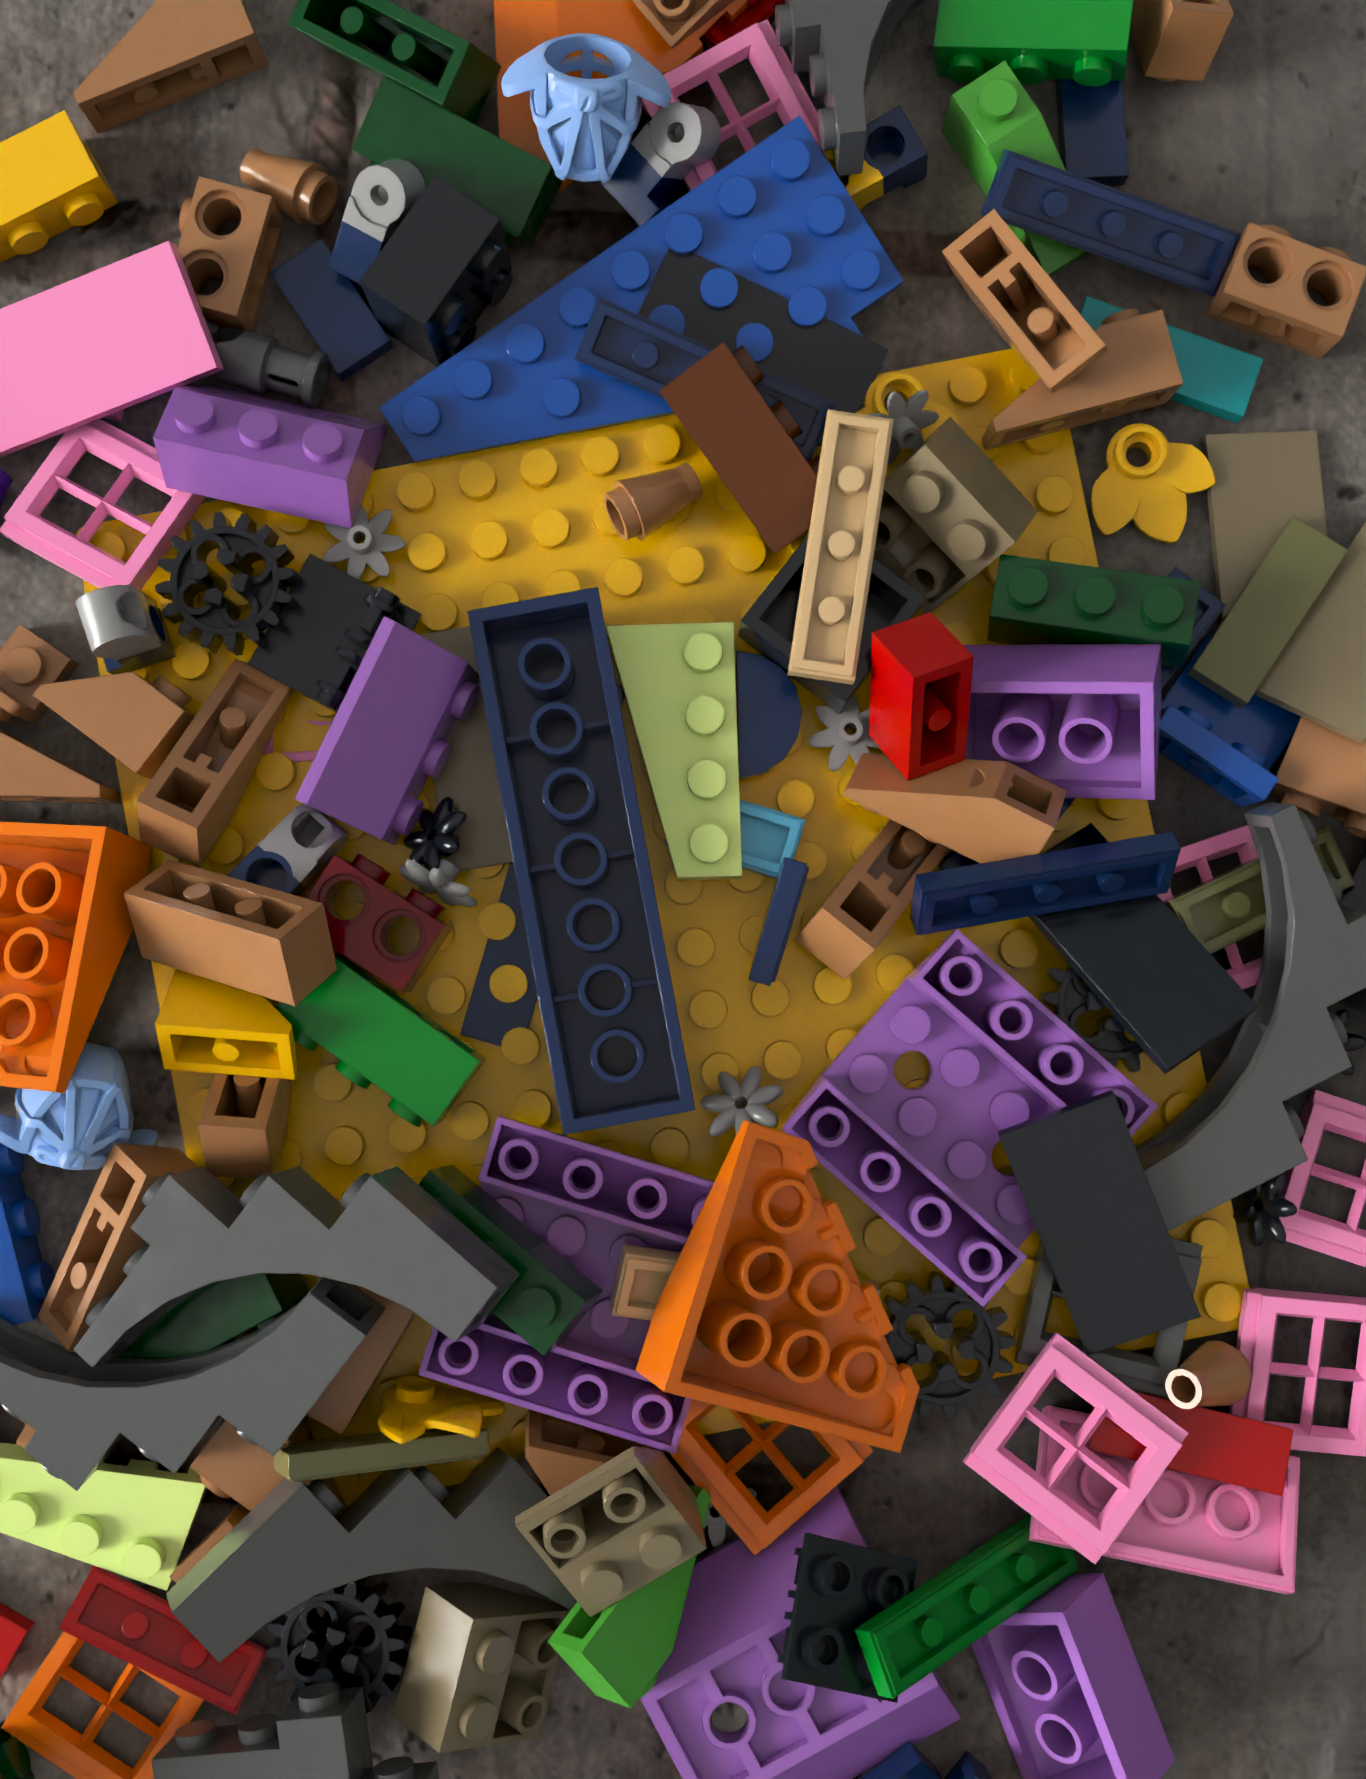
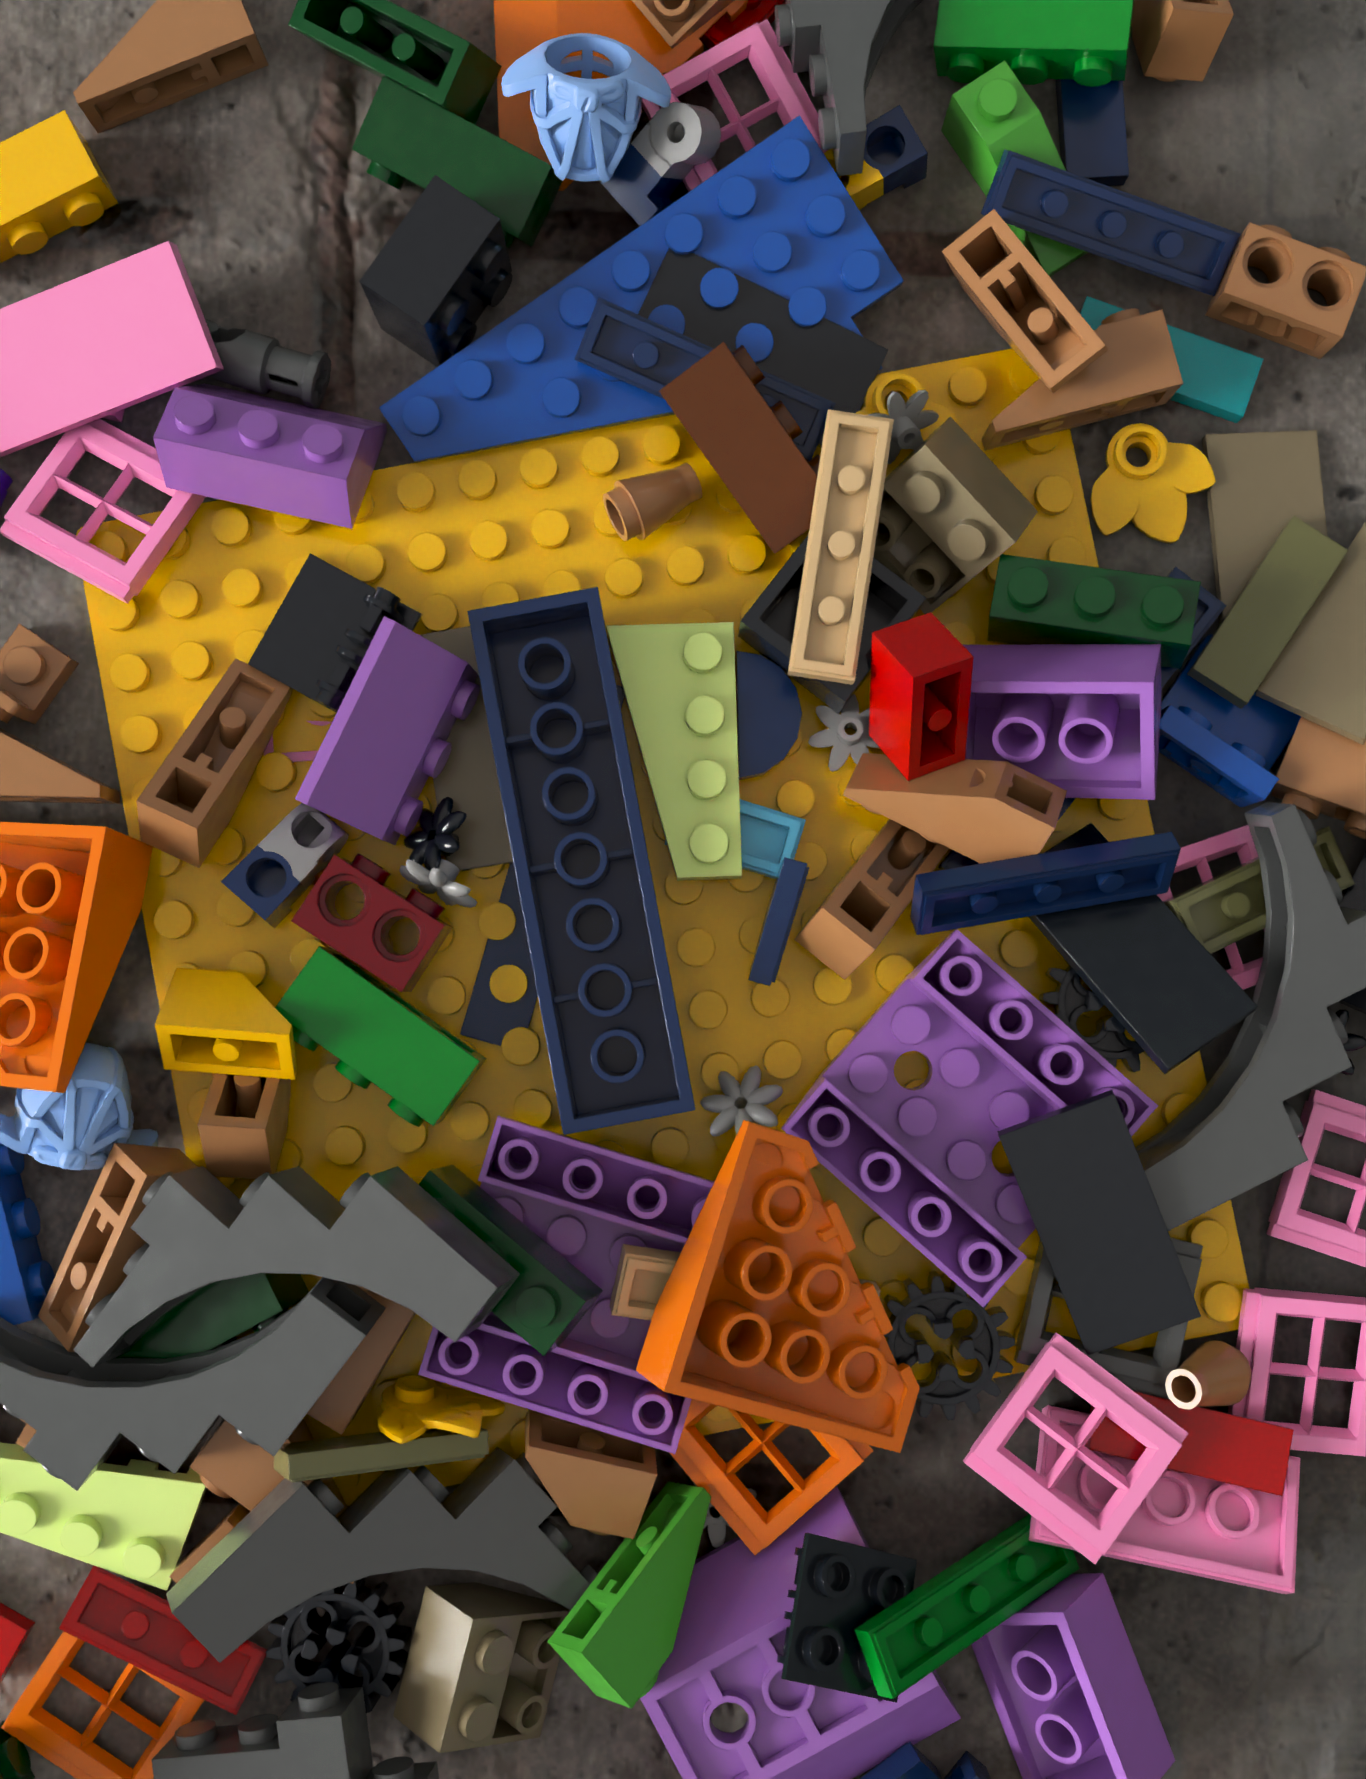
medium nougat slope [33,672,195,779] -> none
light grey leg [75,585,176,675] -> none
medium nougat brick [124,860,337,1006] -> none
black gear [155,512,301,656] -> none
medium nougat brick [178,176,286,332] -> none
medium nougat cone [240,148,338,225] -> none
dark blue tile [269,239,394,381] -> none
light grey plant [324,504,405,580] -> none
light grey leg [328,158,426,285] -> none
dark tan slope [515,1446,707,1618] -> none
black plant [1233,1173,1297,1247] -> none

